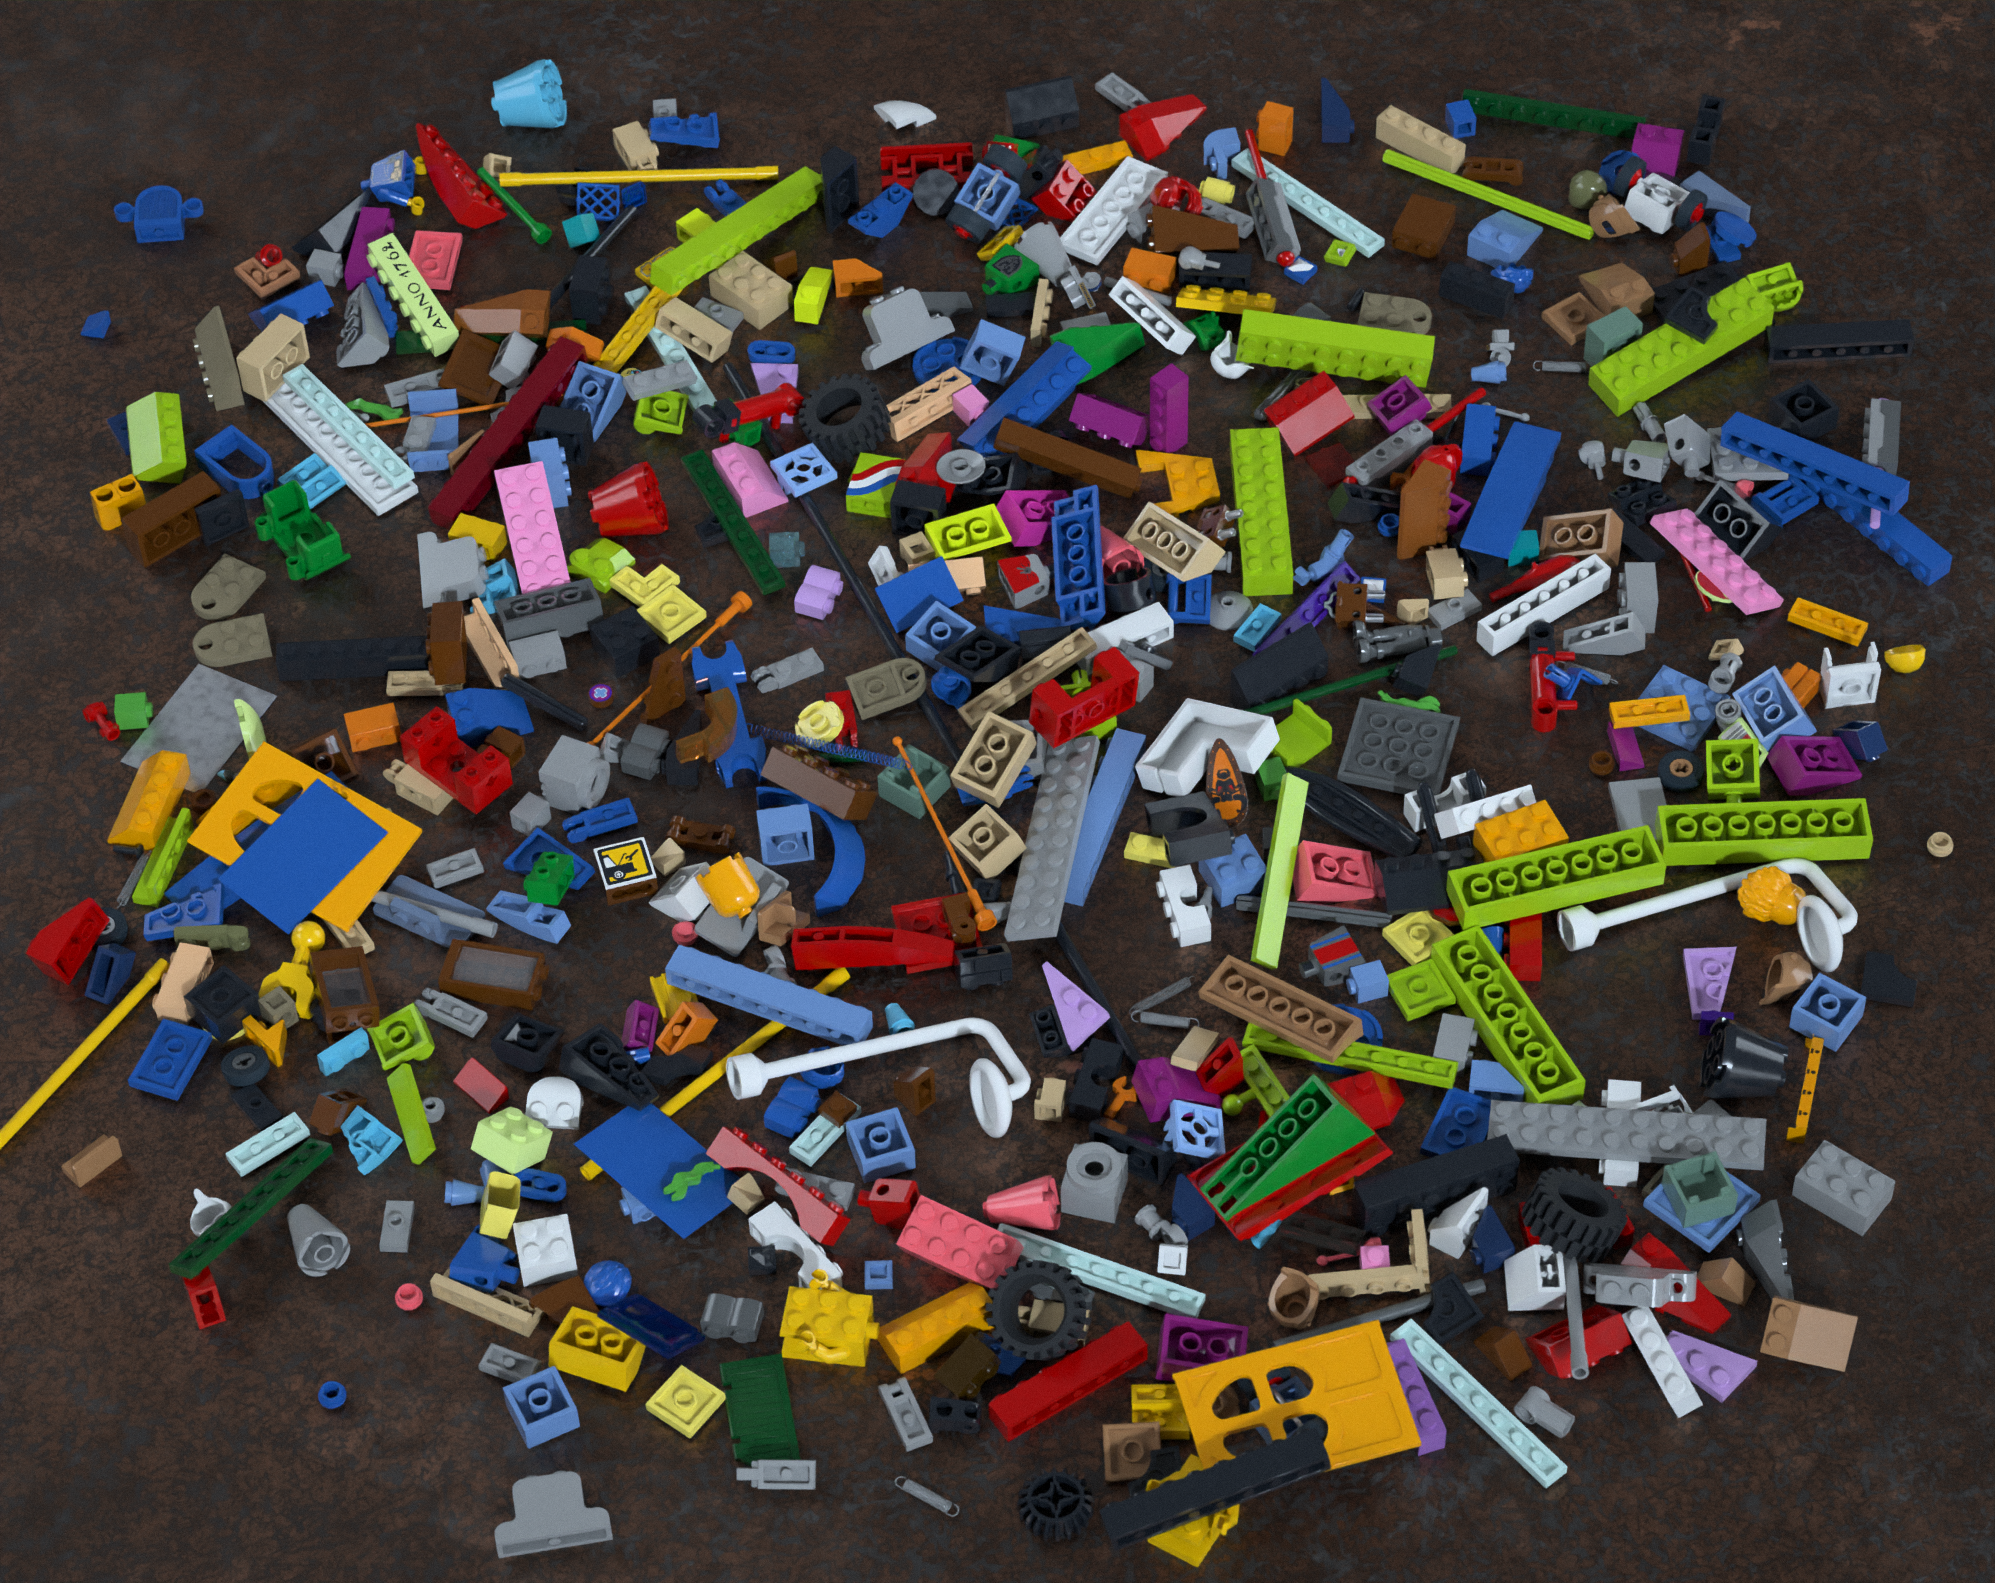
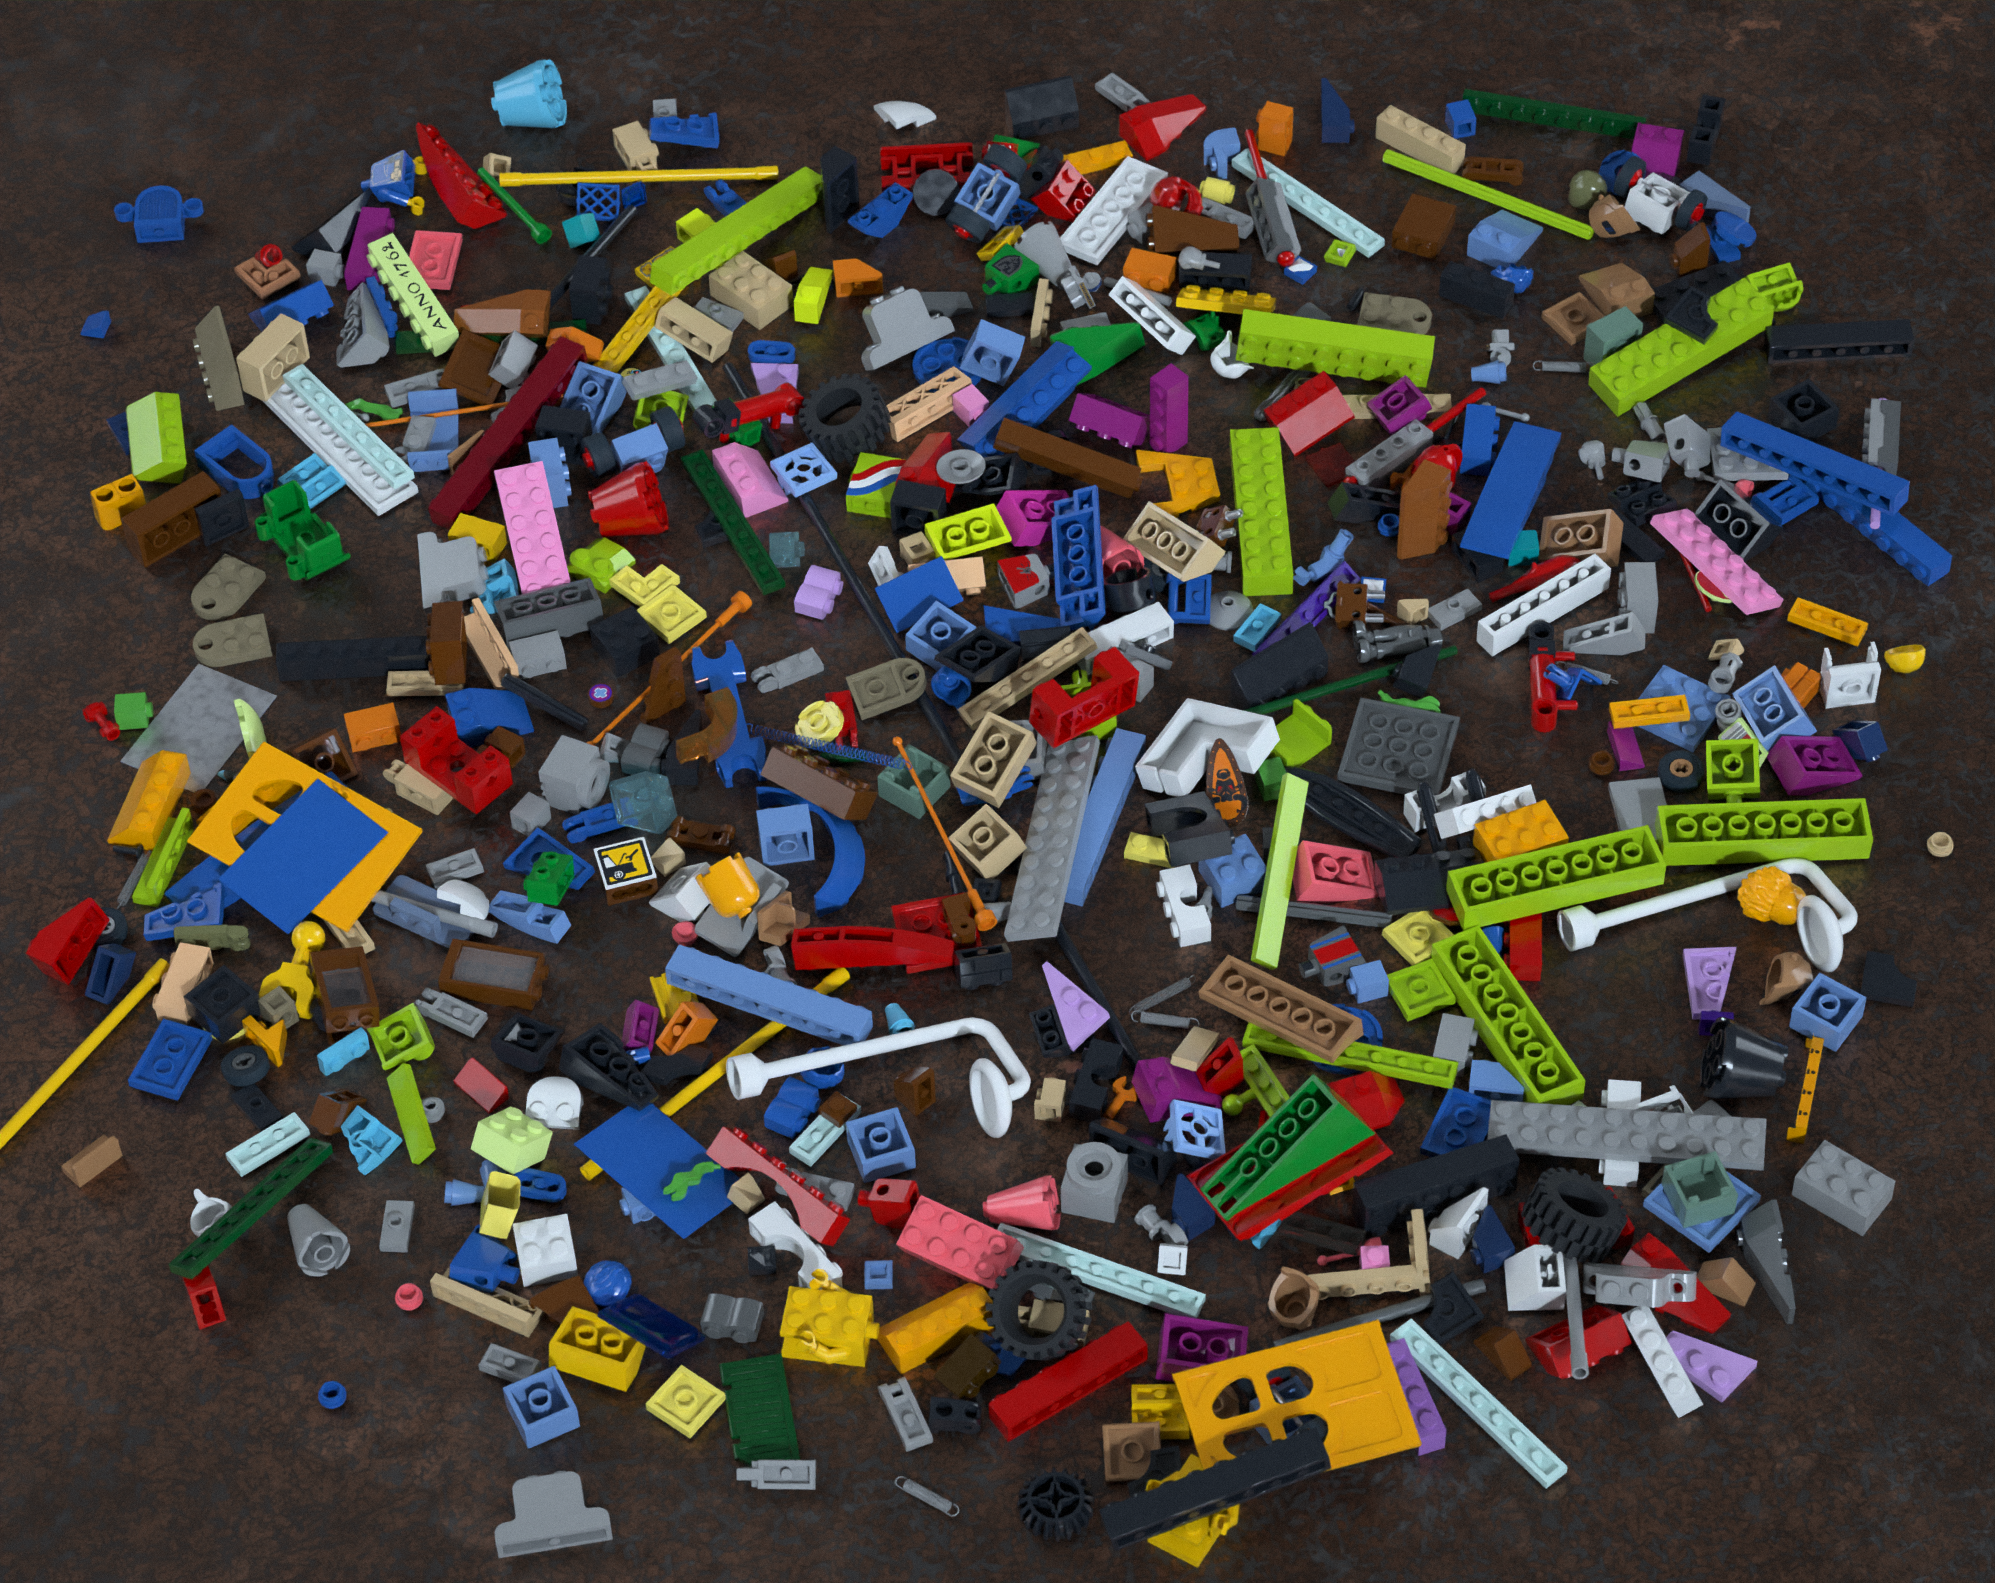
tan brick [1426,545,1468,600] -> none
light grey piece [1514,1386,1575,1438] -> none
medium nougat slope [1760,1295,1858,1372] -> none
none -> white brick [437,879,489,920]
none -> brick [581,406,685,479]
none -> clear light blue slope [609,771,677,835]

